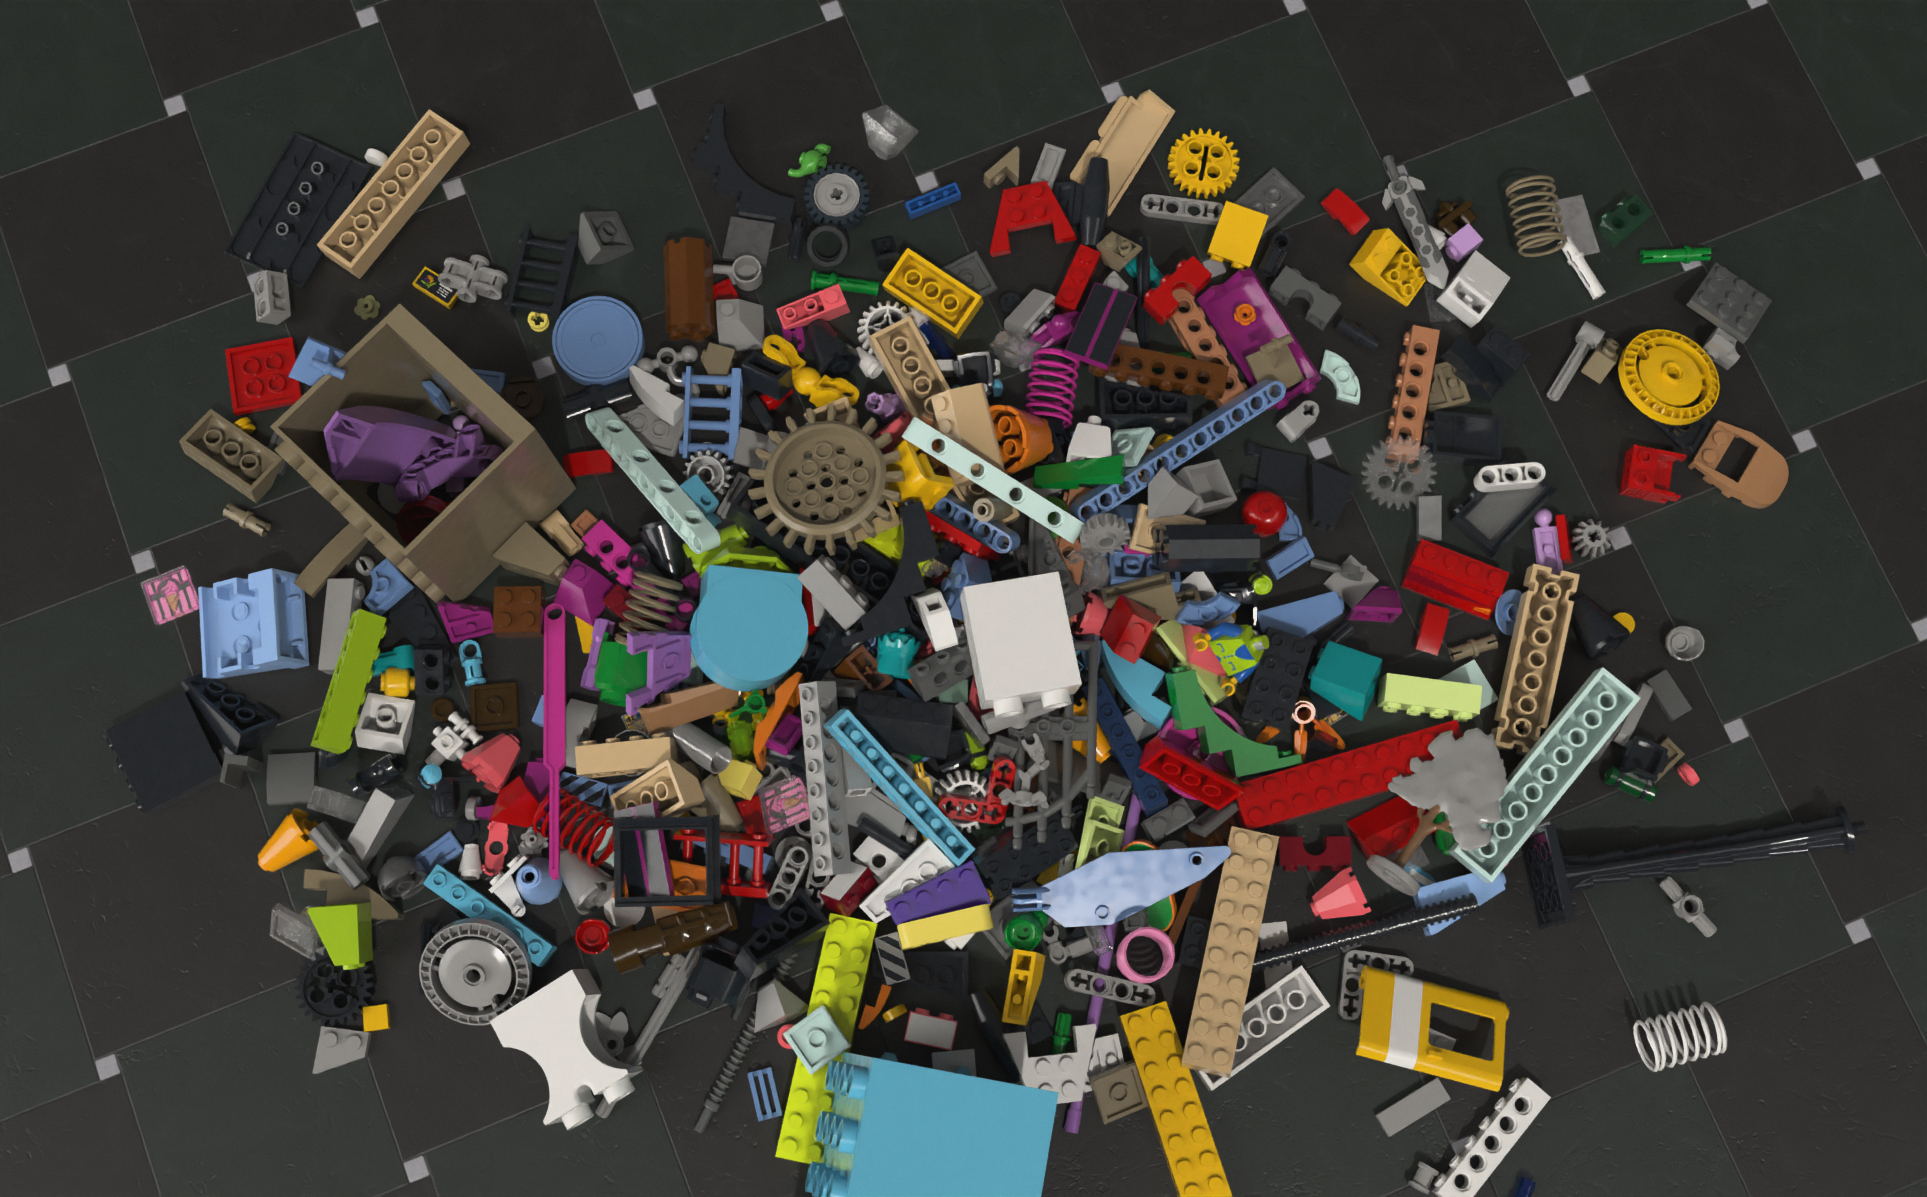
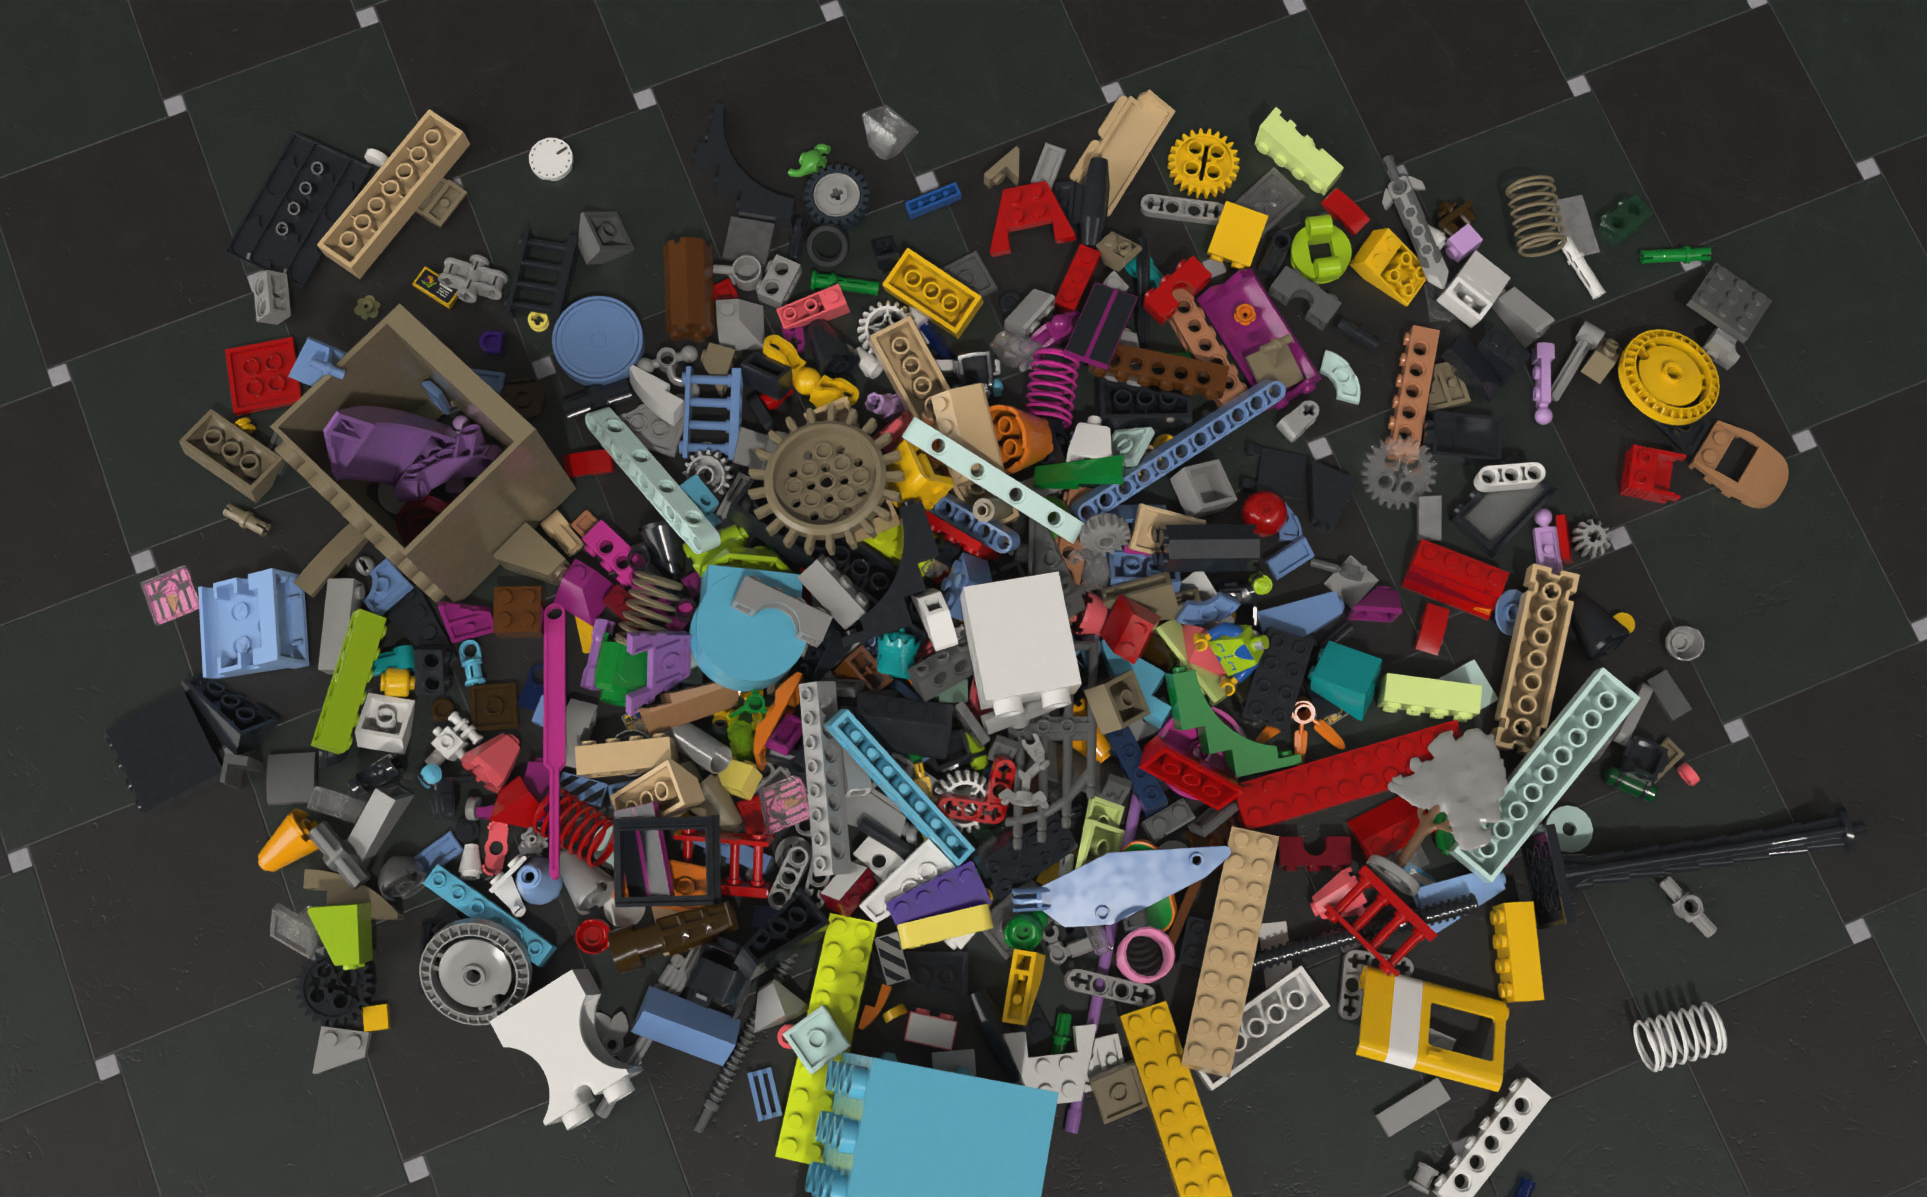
light grey slope [1148,466,1199,520] -> none
tile [1307,729,1338,755] -> none
dark tan pin [1448,634,1498,662] -> none
none -> dark tan slope [415,178,468,227]
none -> dark purple tile [479,331,505,356]
none -> clear blue piece [517,664,544,712]
none -> white tile [529,138,574,181]
none -> medium blue slope [631,986,740,1066]
none -> light grey arch [730,576,833,648]
none -> light grey brick [756,254,802,309]
none -> dark tan brick [1084,669,1151,735]
none -> yellowish green wedge [1254,107,1344,196]
none -> lime piece [1290,214,1352,284]
none -> red fence [1323,865,1437,977]
none -> yellow brick [1490,901,1544,1003]
none -> light grey slope [1492,287,1555,348]
none -> lavender plate [1531,342,1555,425]
none -> light aqua tile [1544,806,1593,854]

